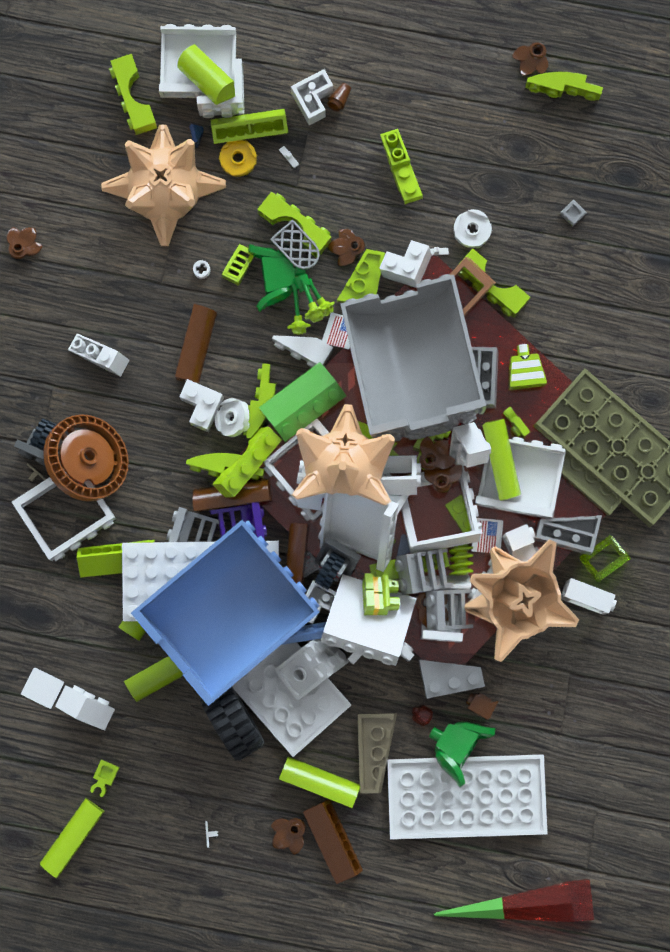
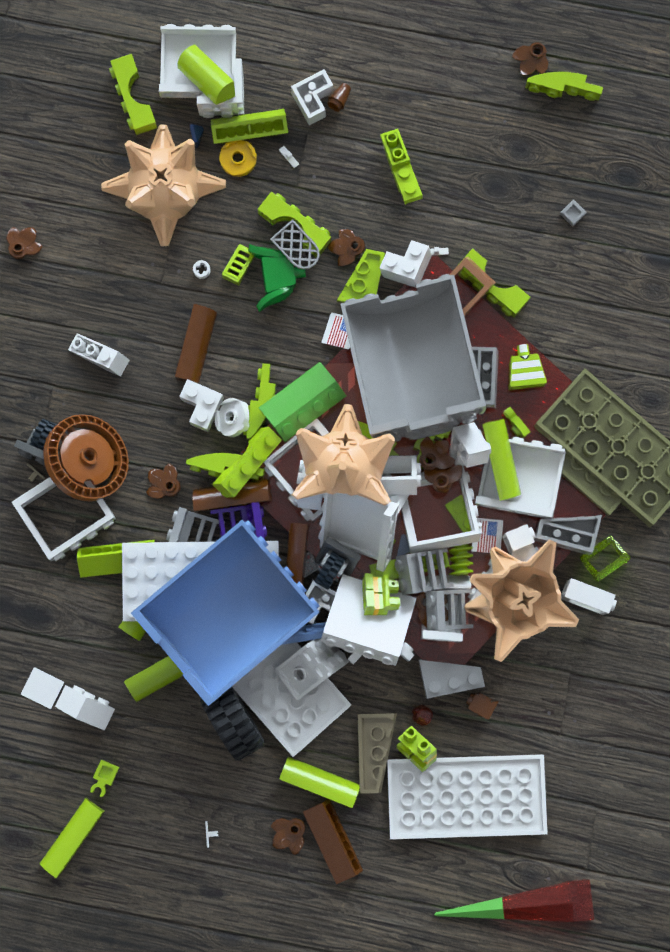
white slope [272,336,333,368] -> none
plant [287,274,335,335] -> none
green torso [429,722,496,788] -> none
white plate [453,210,492,248] -> none
none -> reddish brown plate [146,464,181,499]
none -> lime hips [397,726,437,772]

